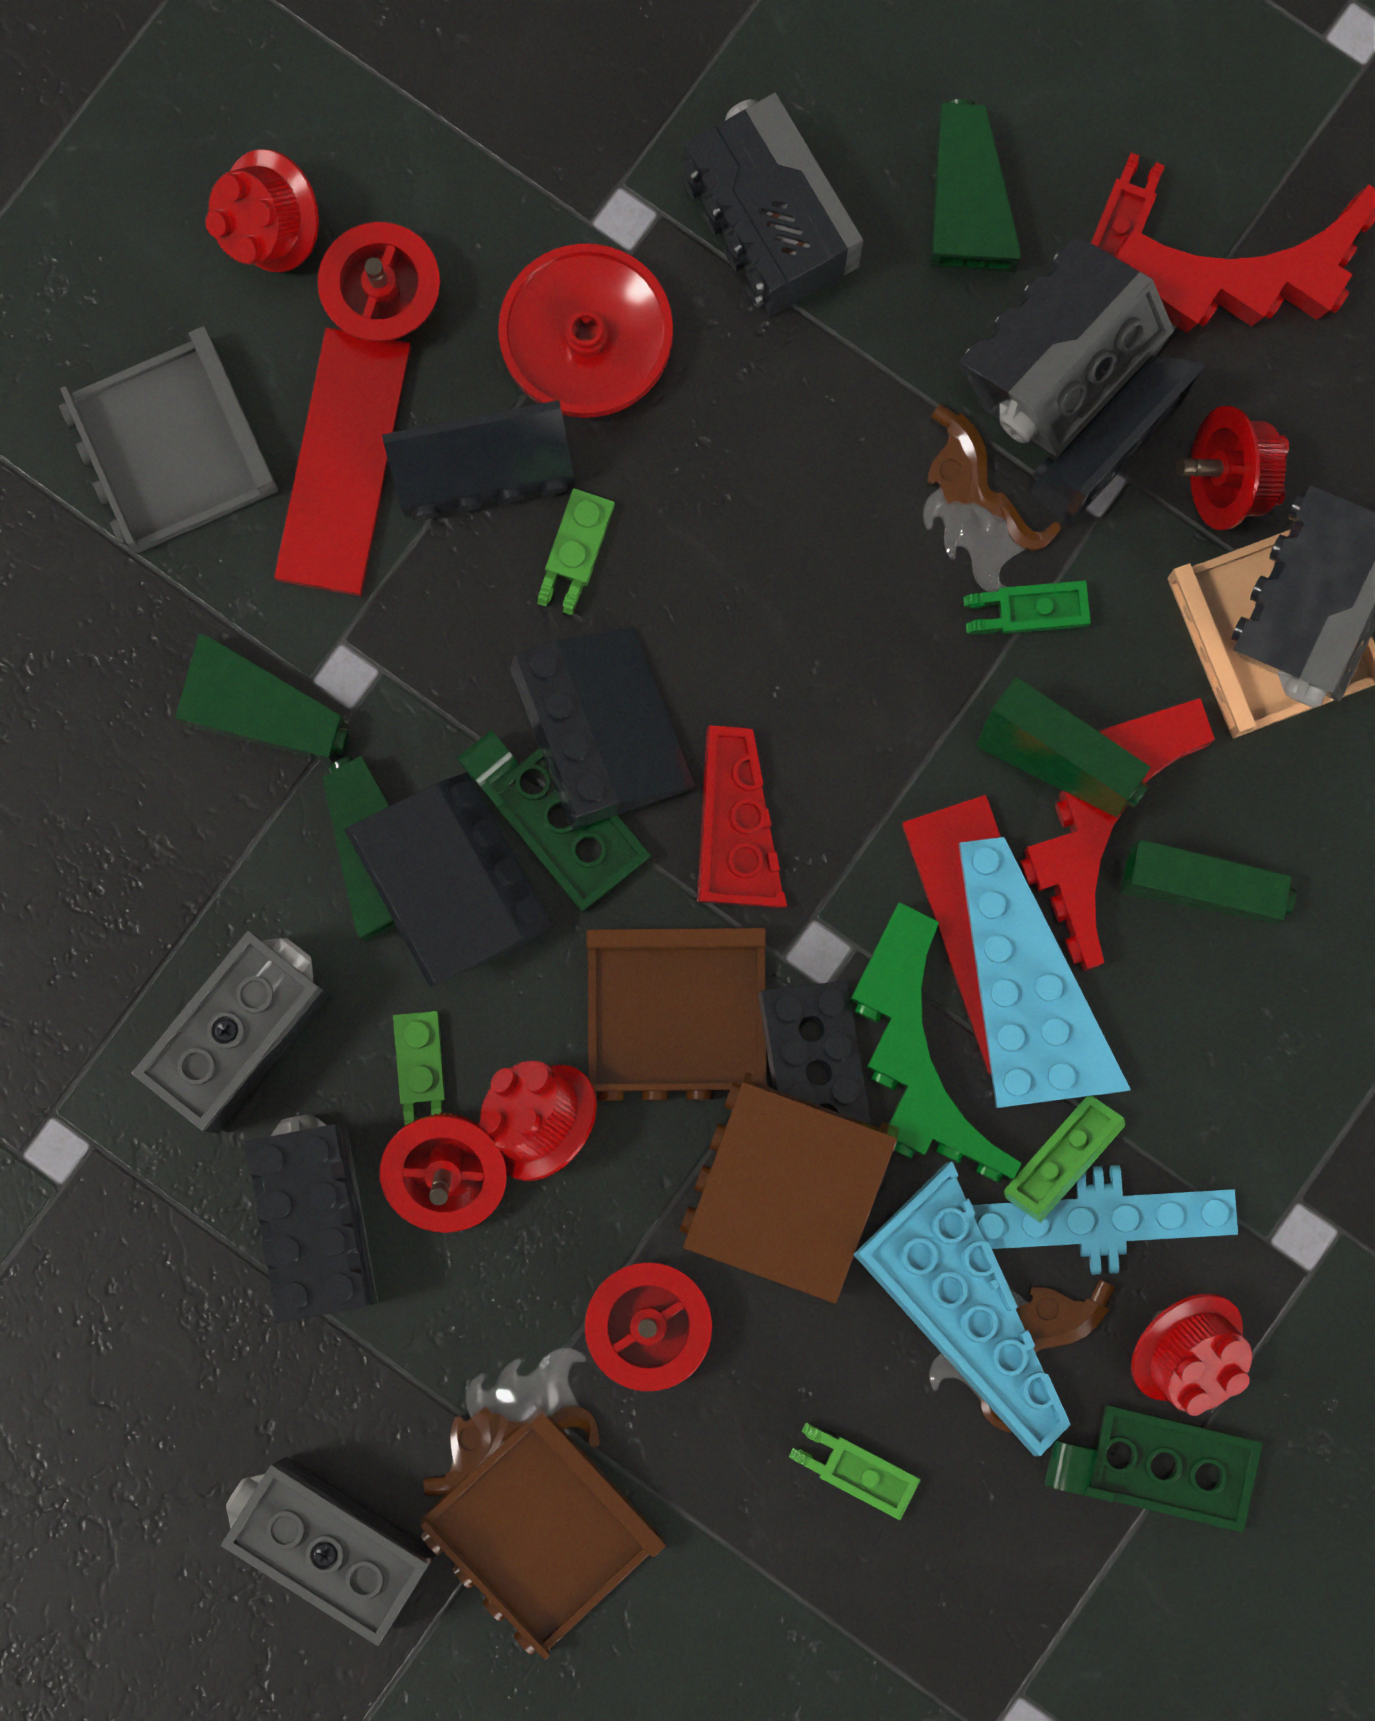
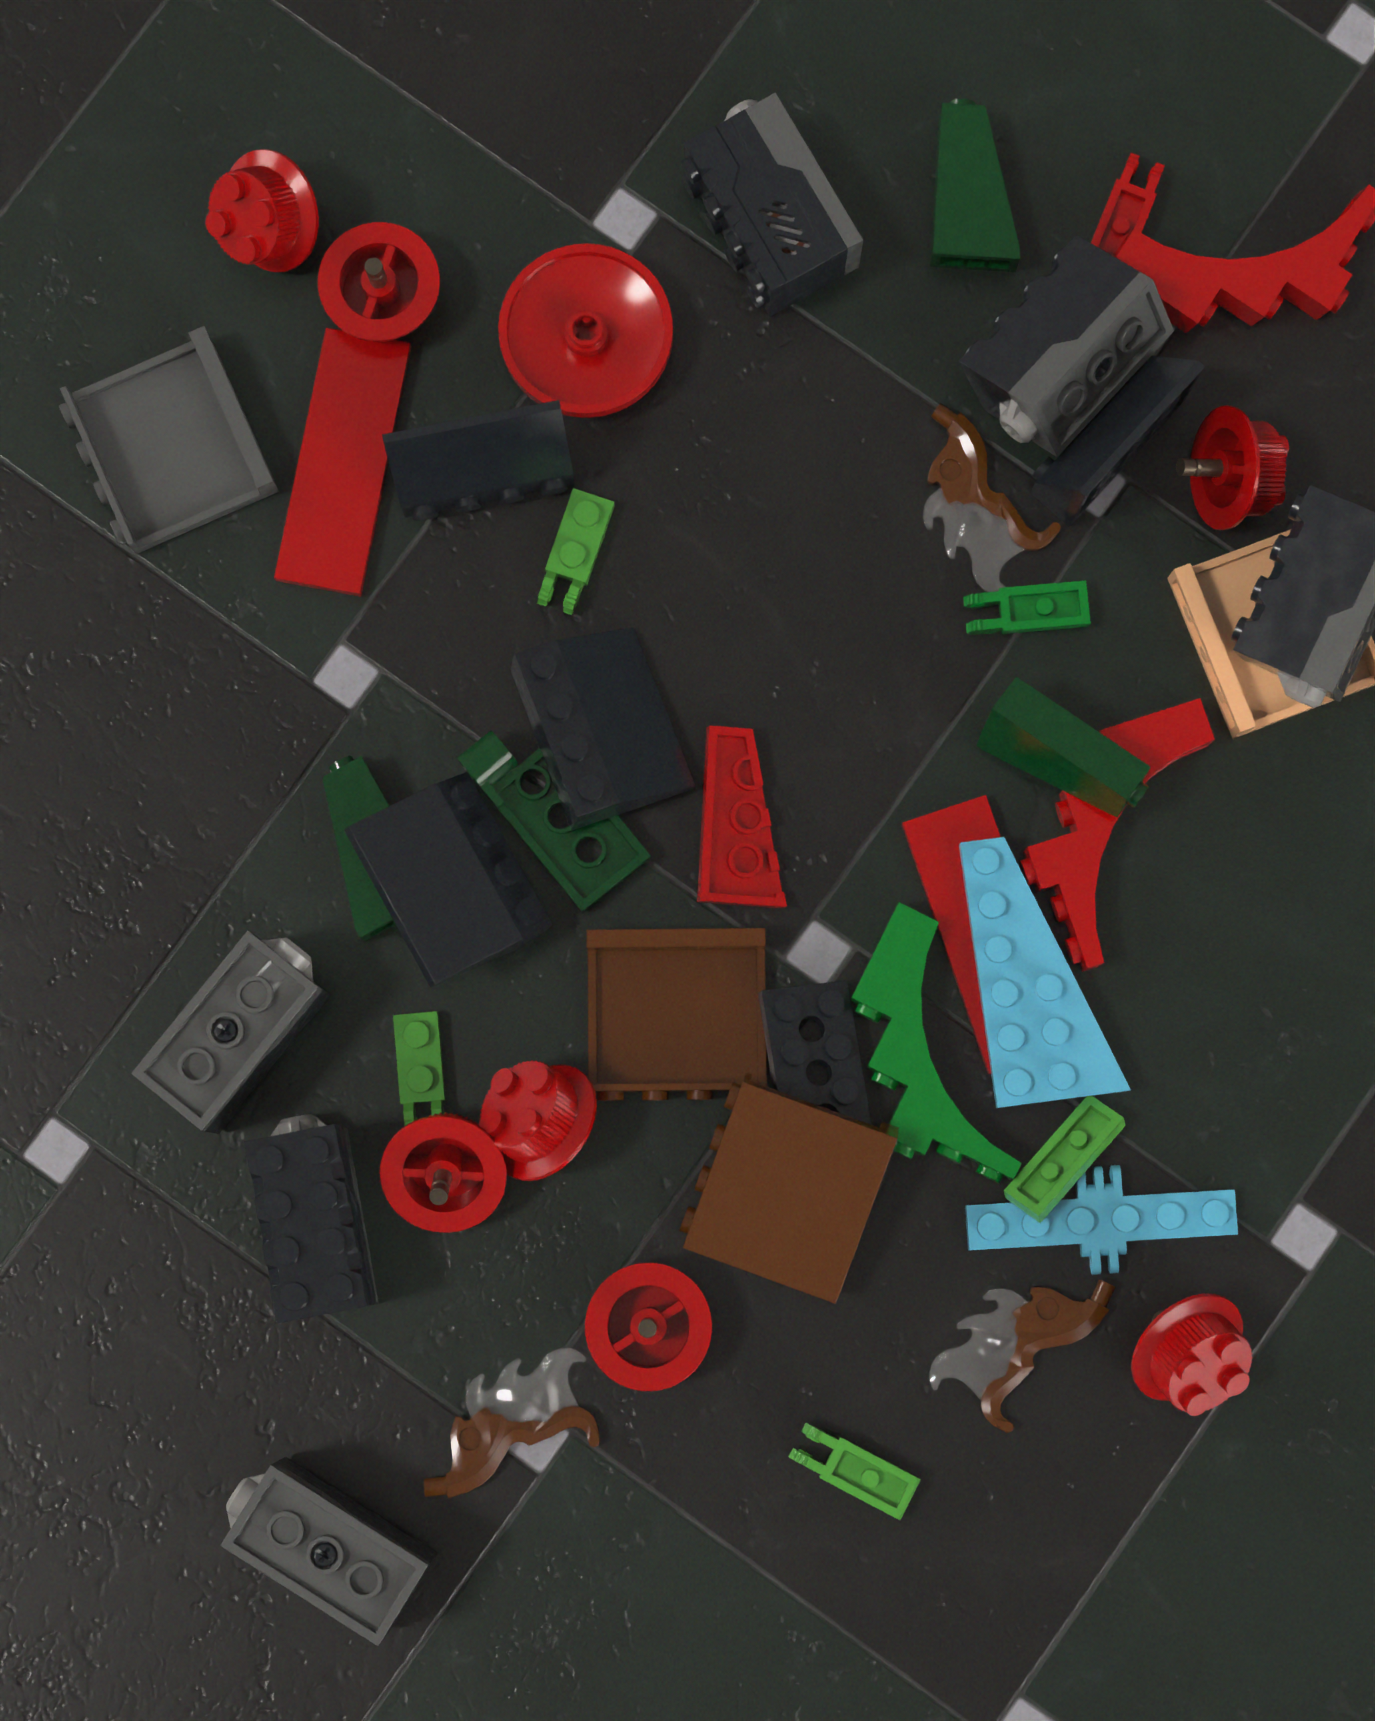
dark green slope [175,634,349,764] -> none
reddish brown panel [420,1406,666,1660] -> none
medium azure wing [853,1161,1071,1456] -> none
dark green hinge [1044,1404,1263,1533] -> none
dark green slope [1120,840,1296,924] -> none

